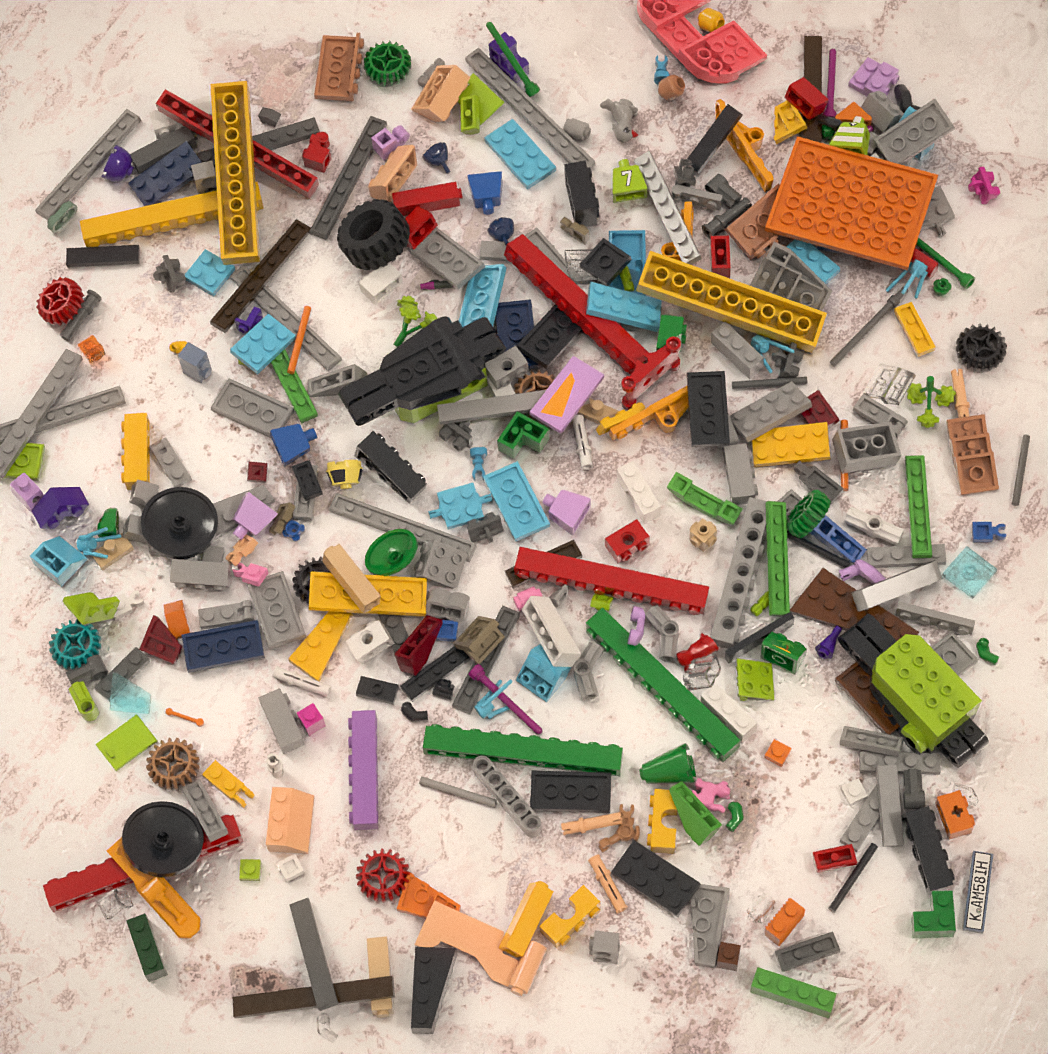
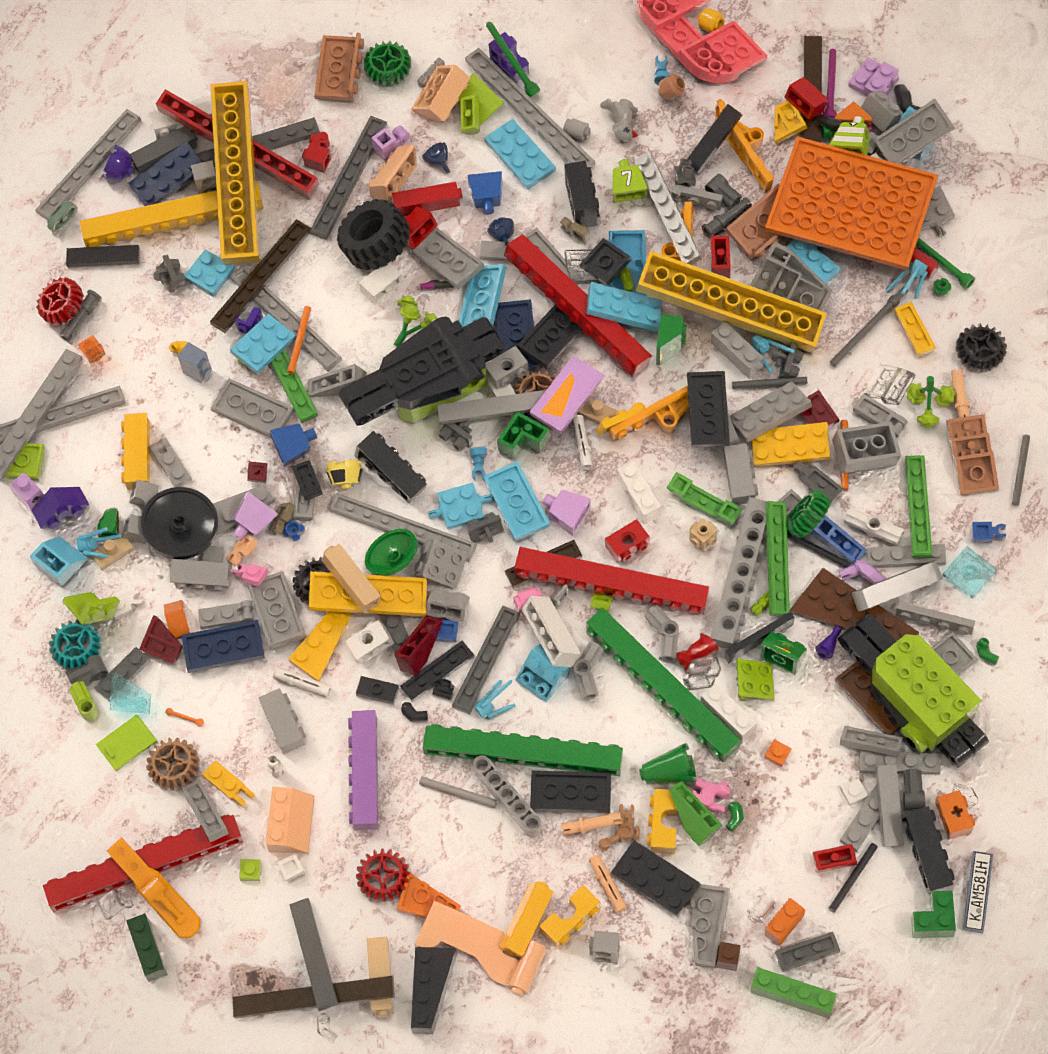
black dish [122,801,204,877] -> none
dark grey piece [258,107,281,127] -> none
dark pink brick [297,703,326,736] -> none
dark tan bracket [453,616,505,664] -> none
magenta piece [468,664,543,735] -> none
red piece [621,336,681,410] -> none
lavender bar [628,606,645,646] -> none
dark pink hips [968,167,1000,204] -> none

